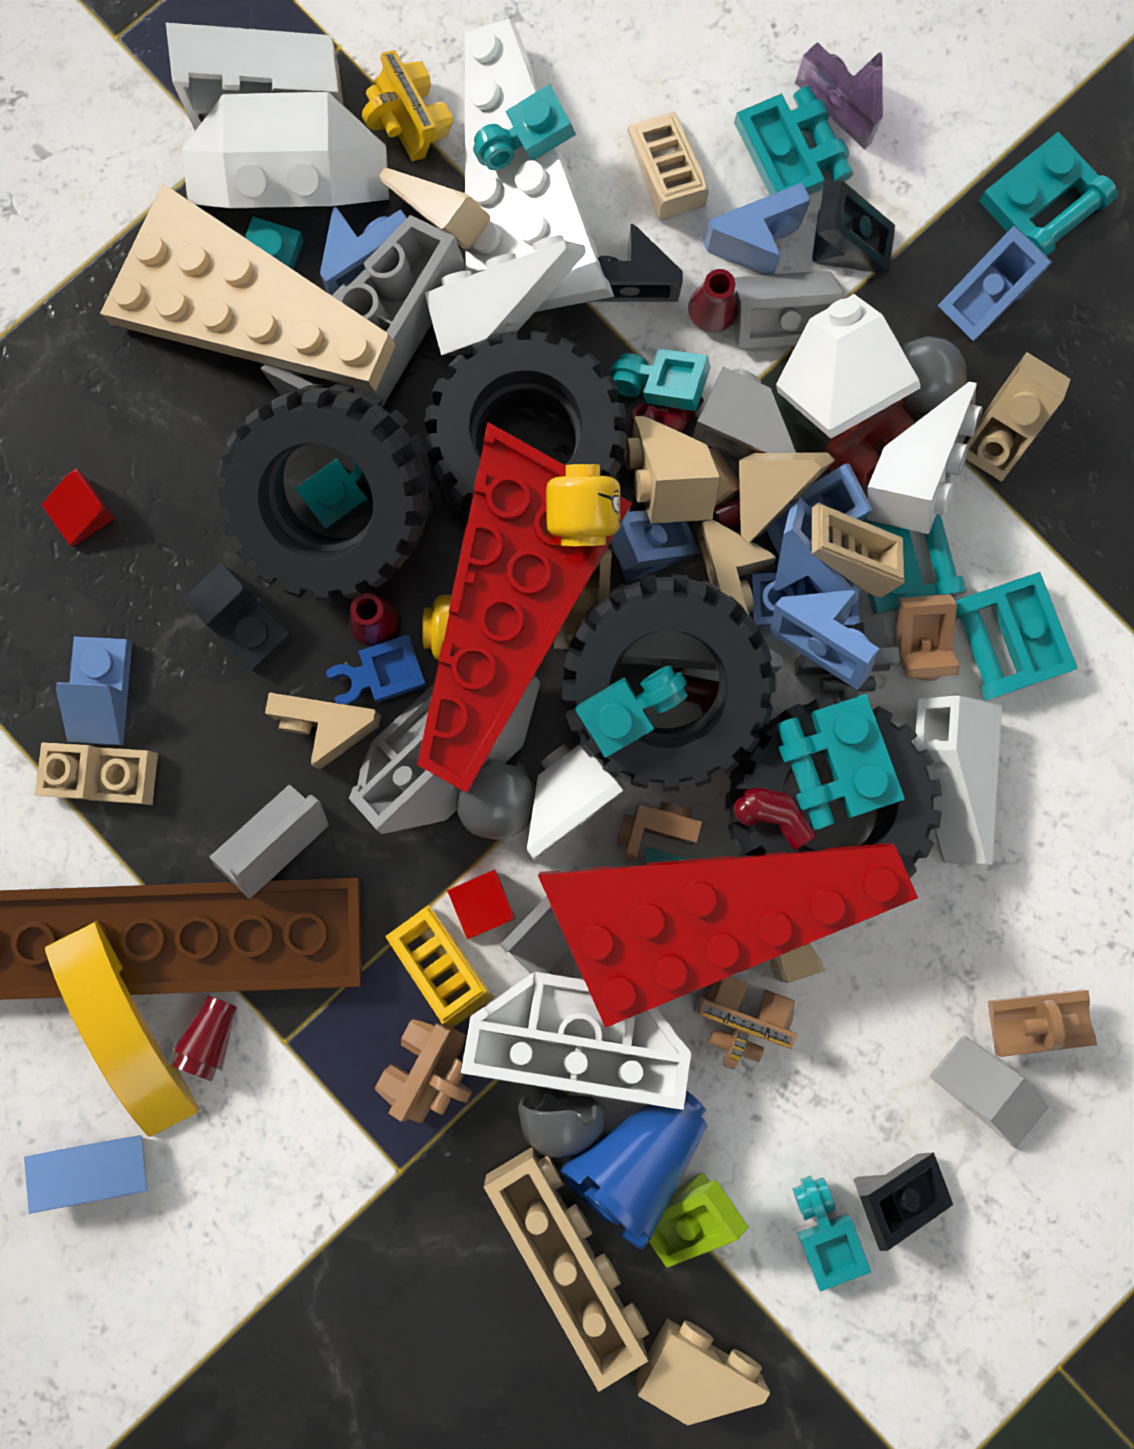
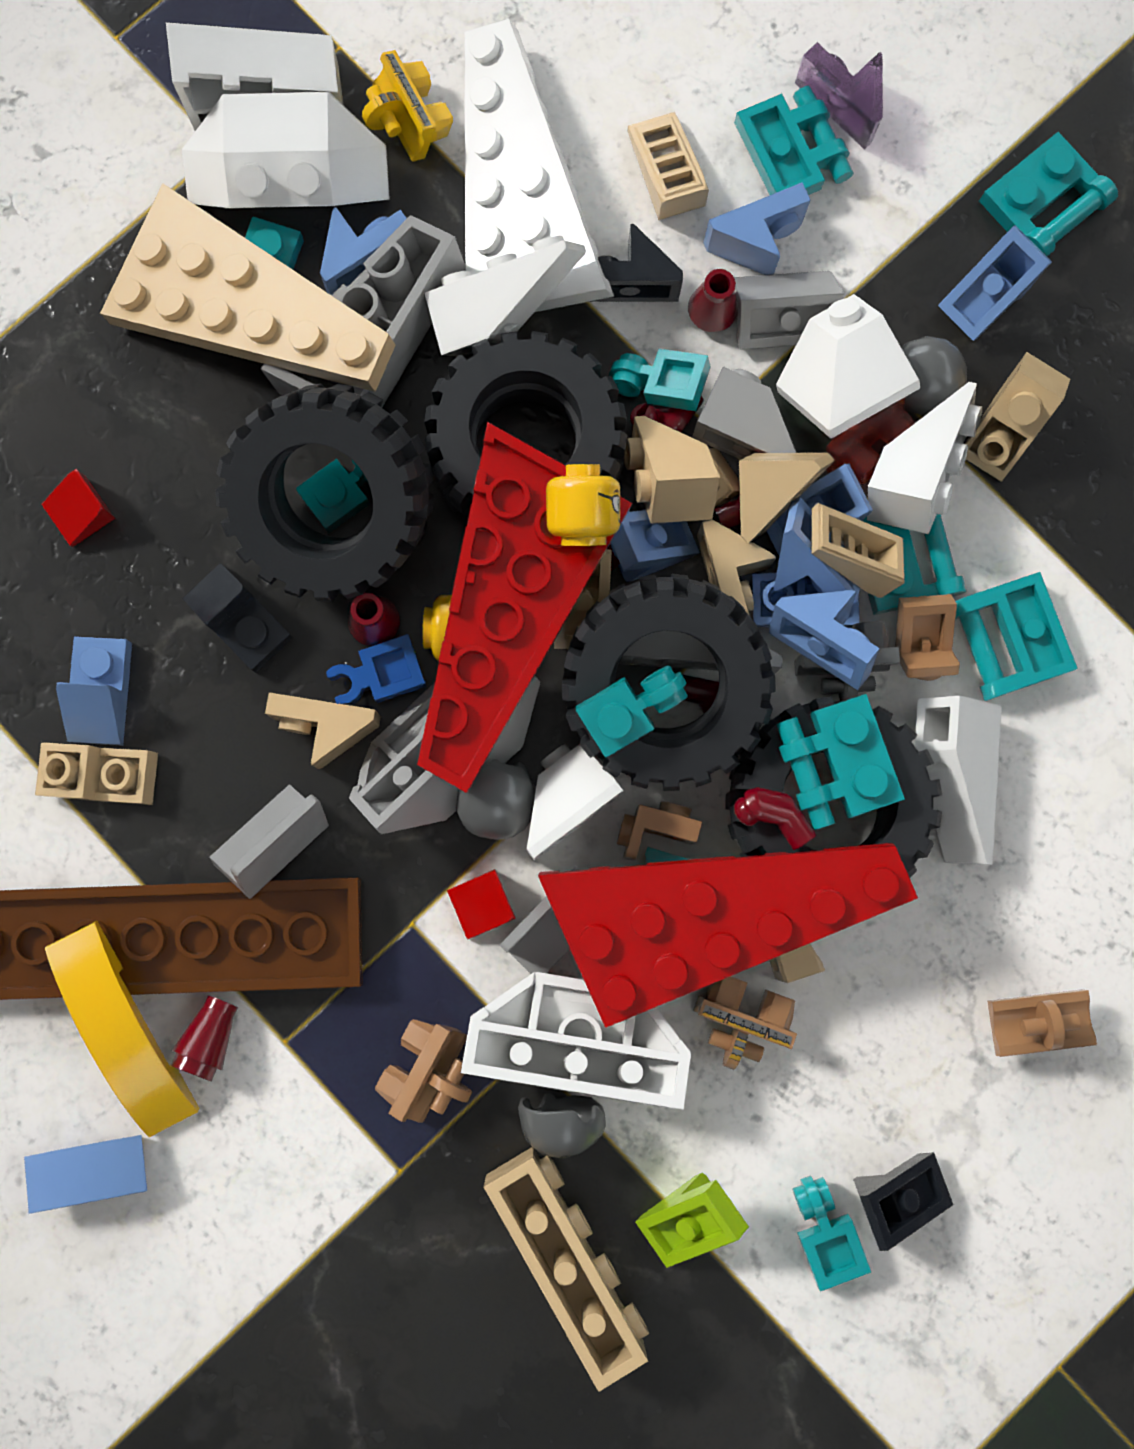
slope [379,167,491,249] -> none
yellow slope [385,905,494,1027] -> none
teal plate [473,84,576,170] -> none
blue cone [559,1091,708,1250] -> none
tan slope [635,1319,770,1425] -> none
black slope [812,179,895,274] -> none
light grey slope [930,1035,1049,1149] -> none

